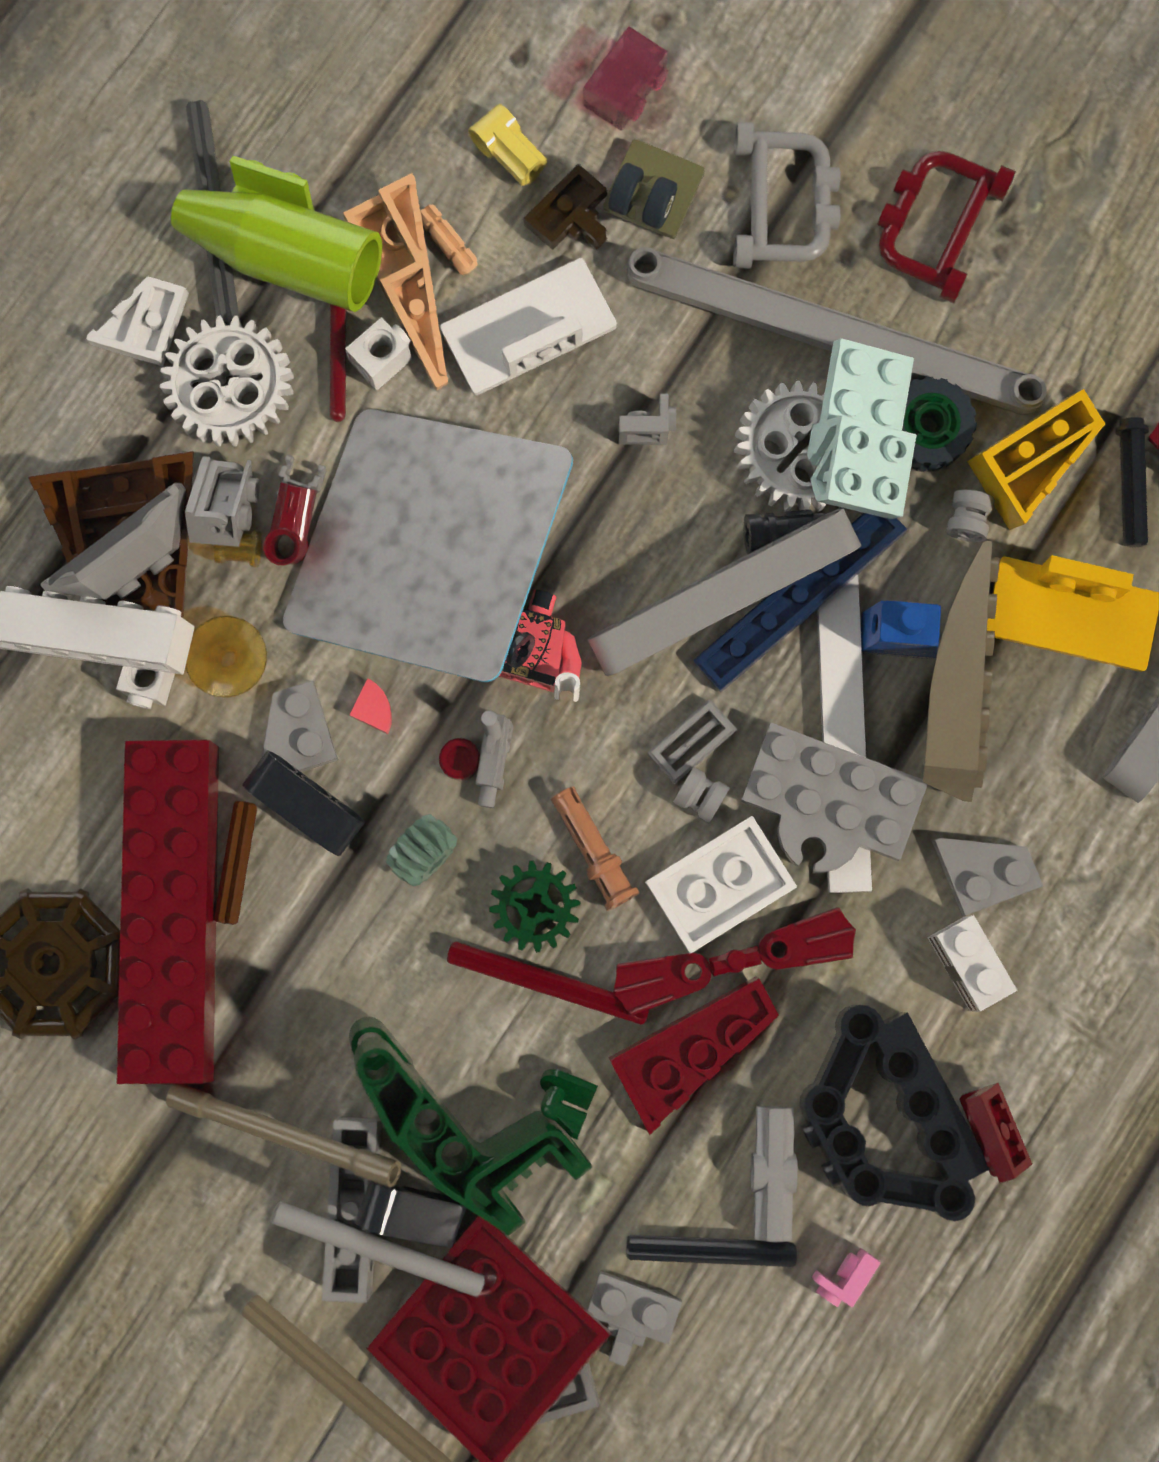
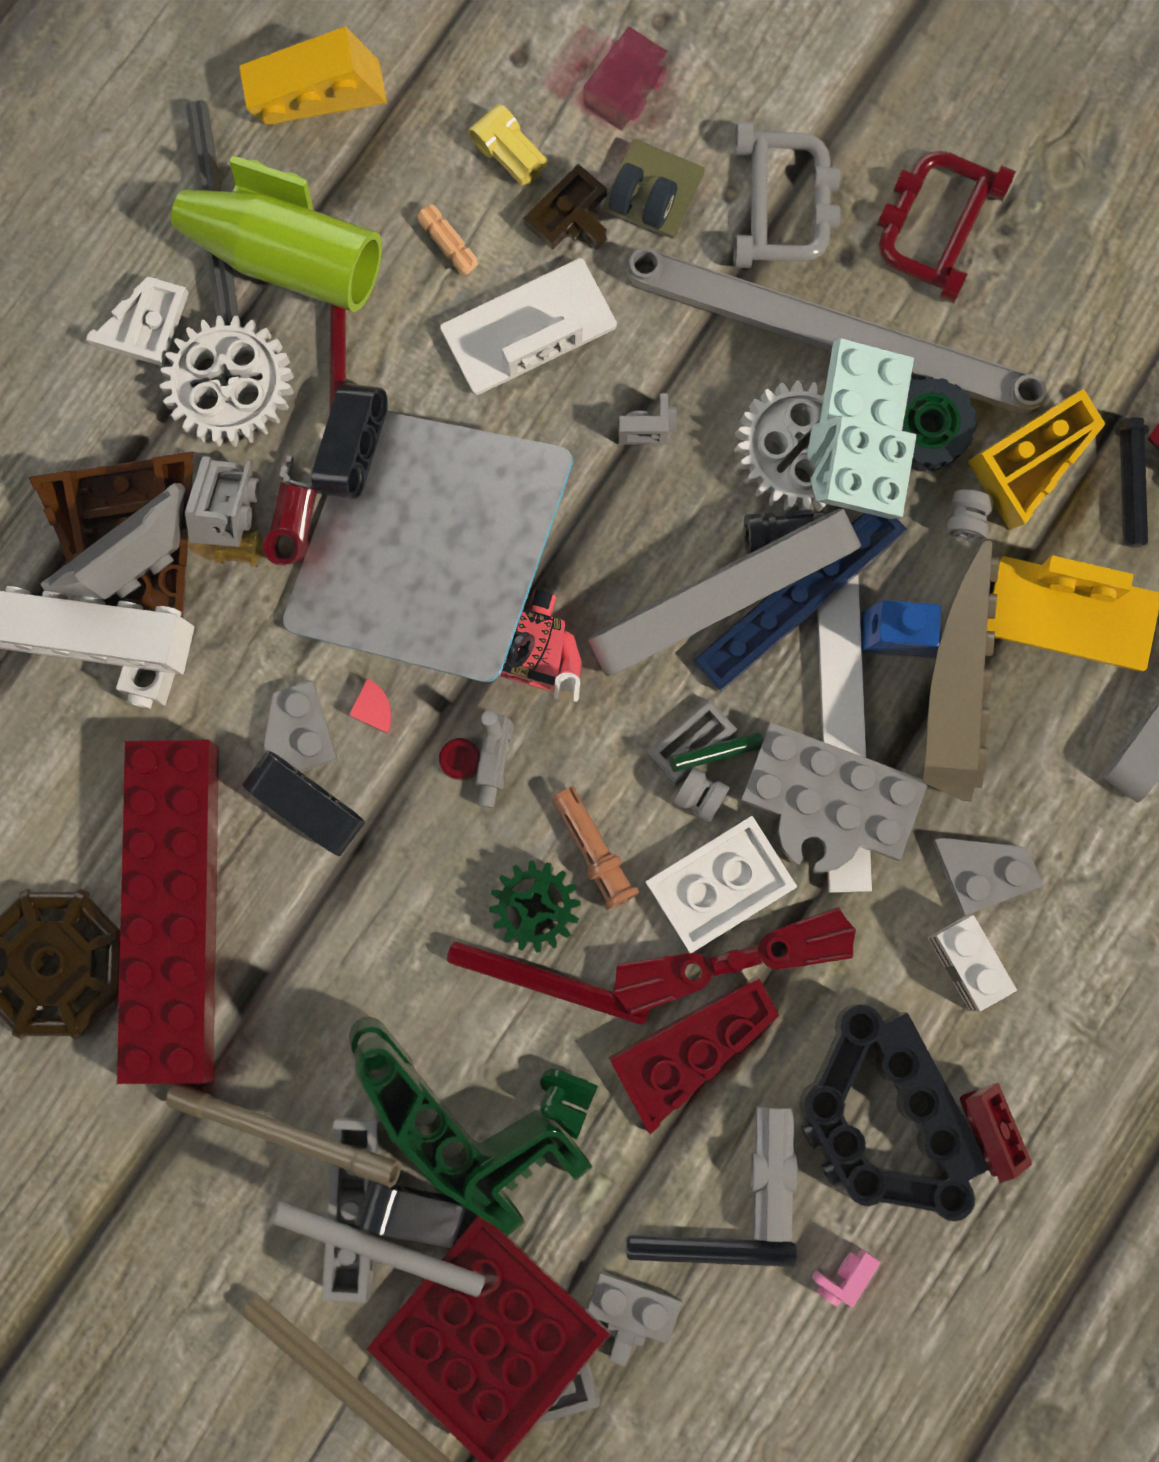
clear yellow dish [185,616,267,698] -> none
reddish brown axle [214,801,257,925] -> none
light nougat wedge [343,173,448,391] -> none
white brick [345,317,412,391] -> none
sand green gear [386,814,457,887] -> none
none -> yellow wedge [239,26,387,125]
none -> black beam [311,383,388,499]
none -> dark green piece [669,732,763,772]

